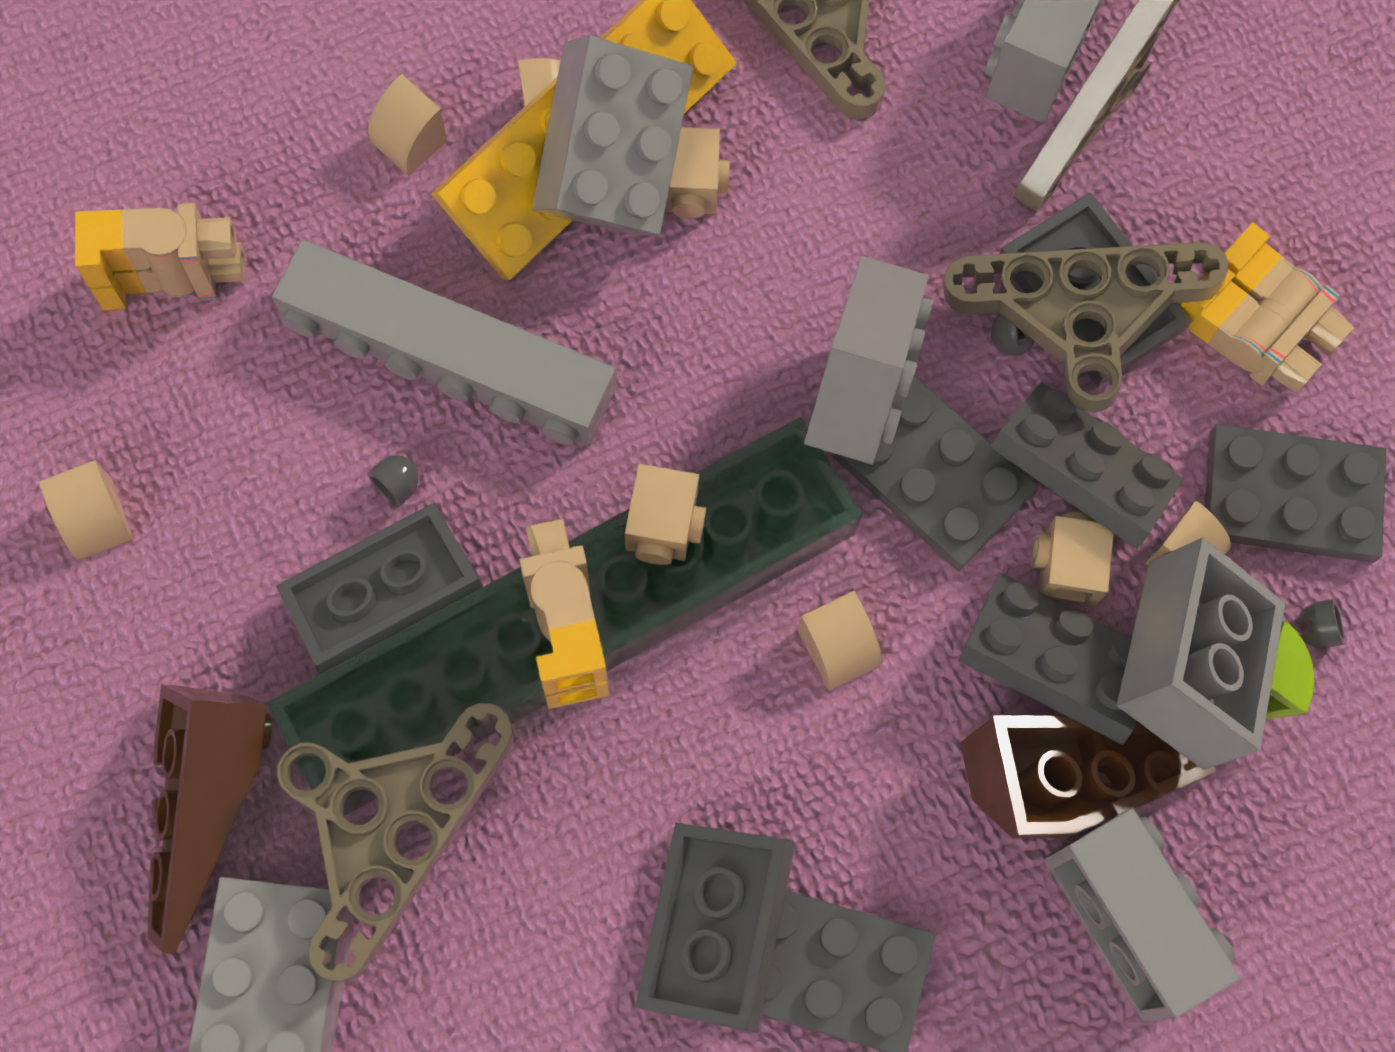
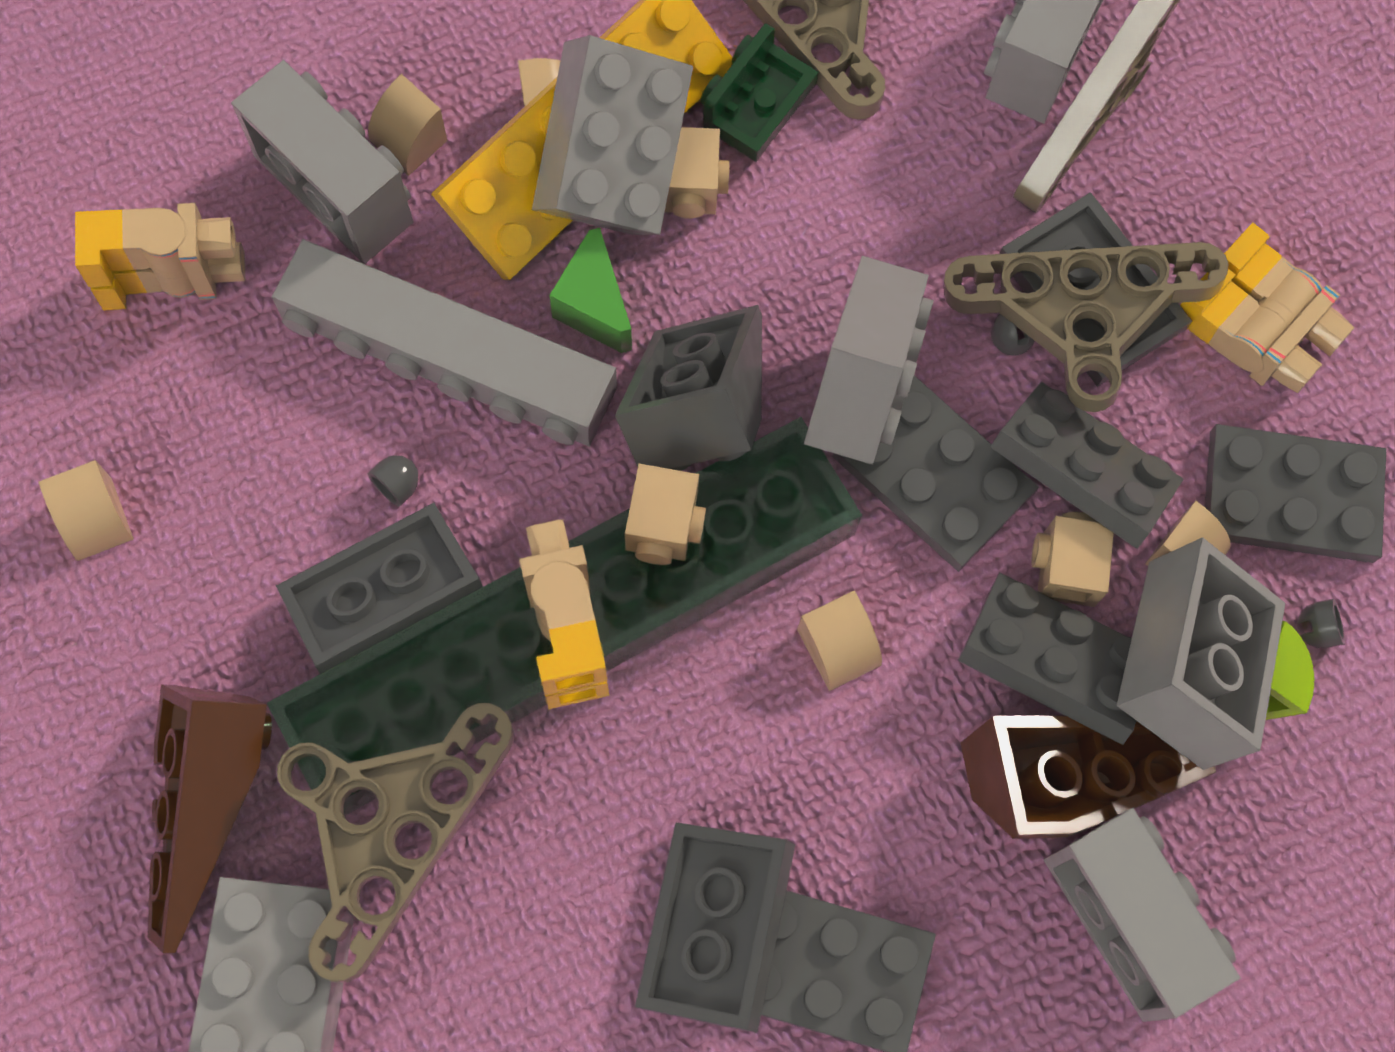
none -> light grey brick [231,60,414,264]
none -> bright green slope [549,228,632,353]
none -> dark grey slope [615,305,762,471]
none -> dark green bracket [700,23,819,162]

